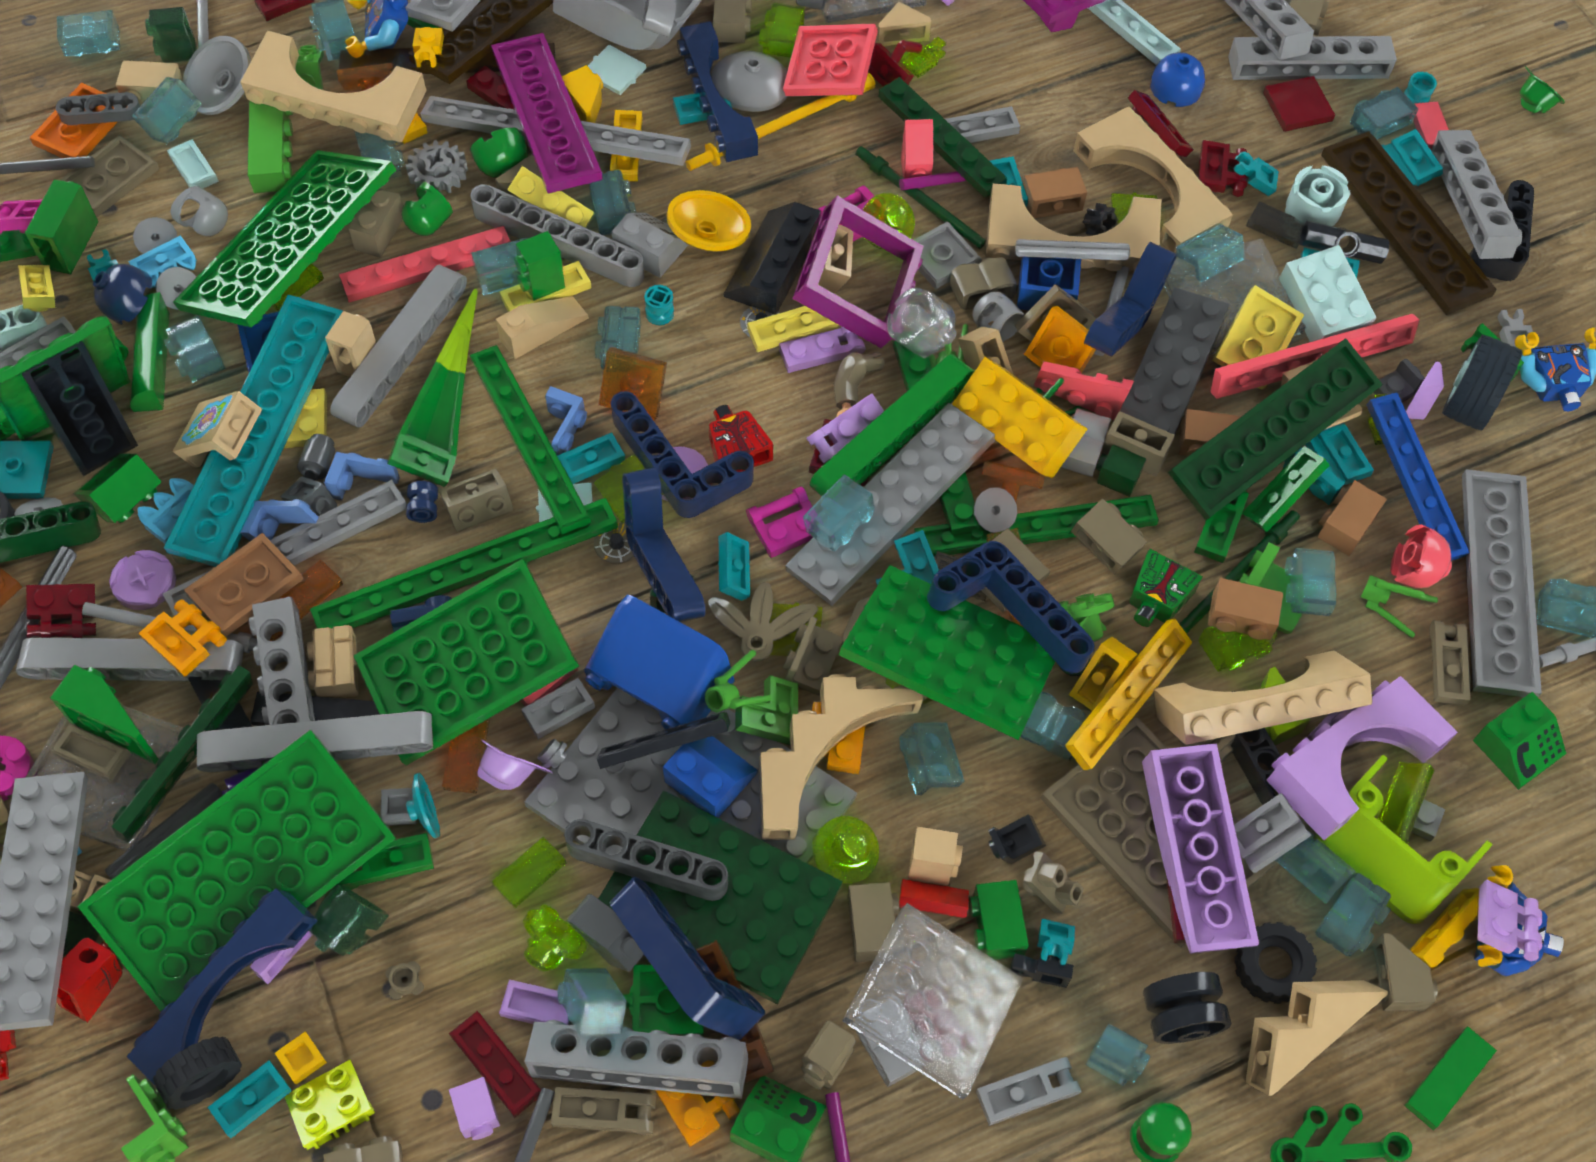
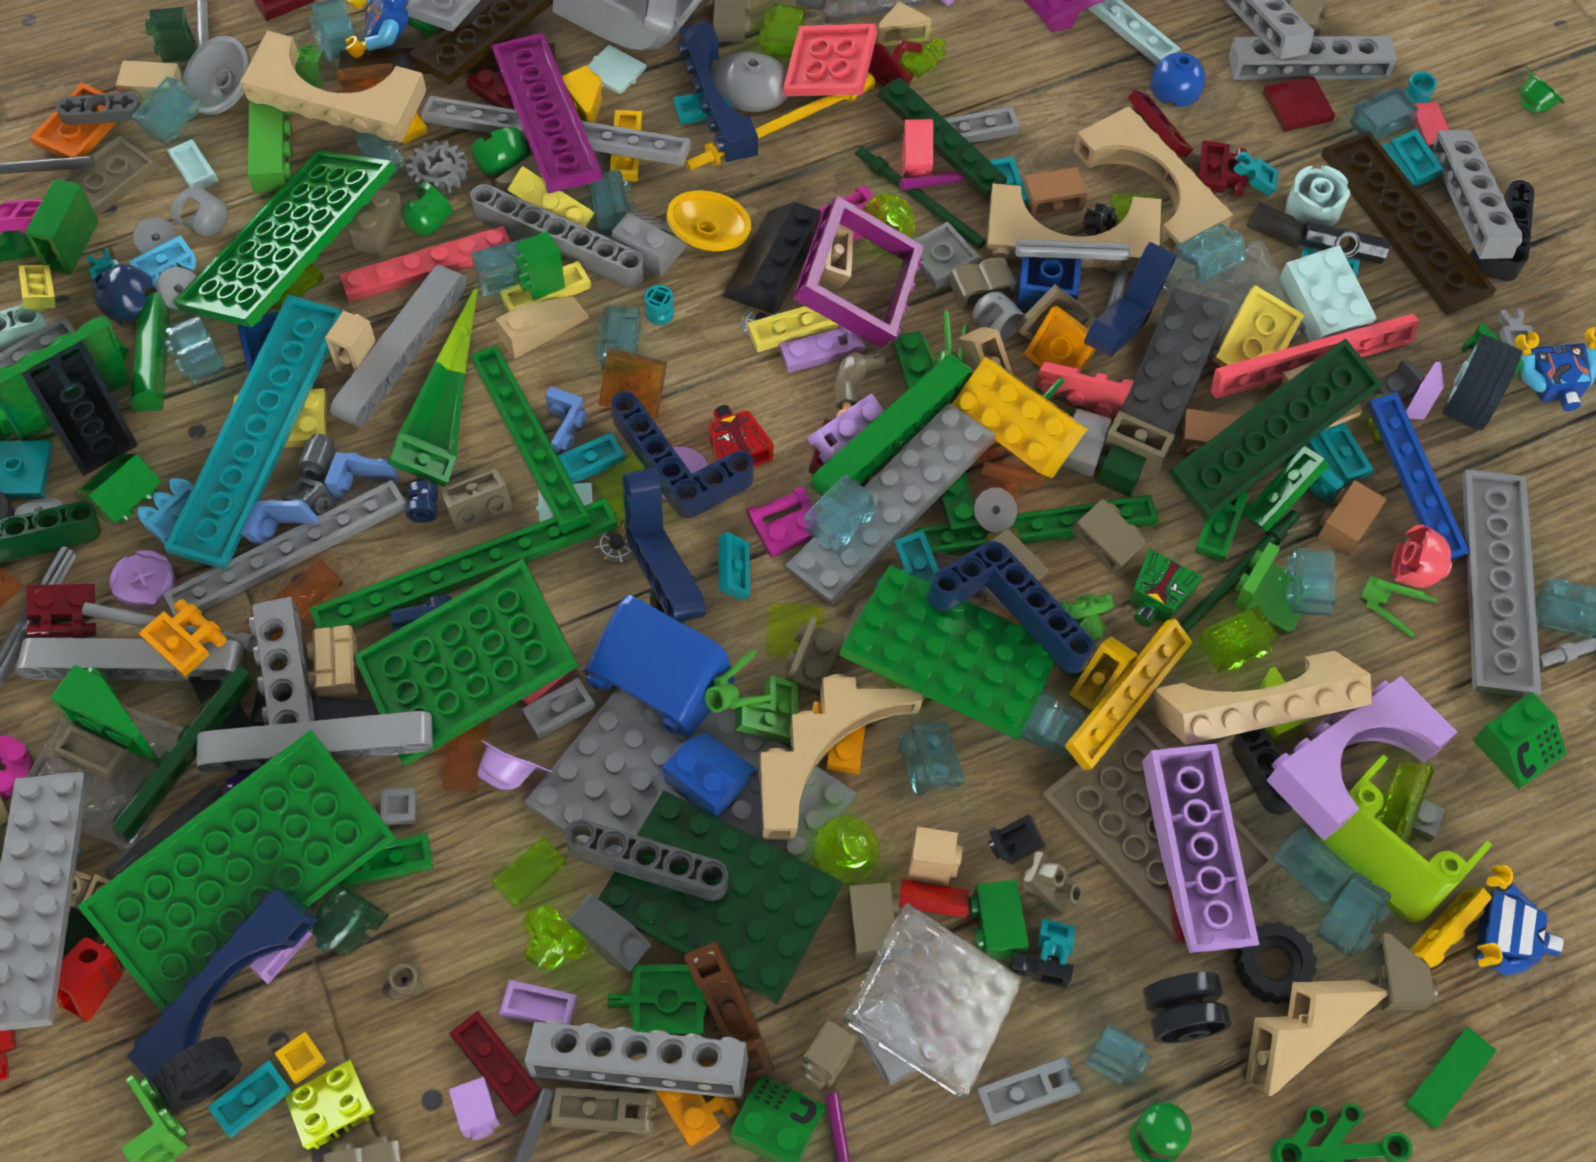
clear light blue brick [57,10,120,57] -> none
tan panel [172,391,262,468] -> none
medium nougat plate [184,533,303,637] -> none
teal dish [406,773,440,838] -> none
yellow plate [412,27,444,68] -> none
light grey plate [537,739,567,769] -> none
clear light blue brick [558,968,627,1035] -> none
black tile [596,712,731,769] -> none
dark blue beam [609,876,766,1040] -> none
dark tan plant [708,582,818,661] -> none
clear brick [887,287,956,358] -> none
medium nougat brick [1207,578,1283,640] -> none
light grey plate [1234,793,1312,873] -> none
dark tan plate [1429,620,1471,705] -> none
lavender plate [1477,880,1542,961] -> none

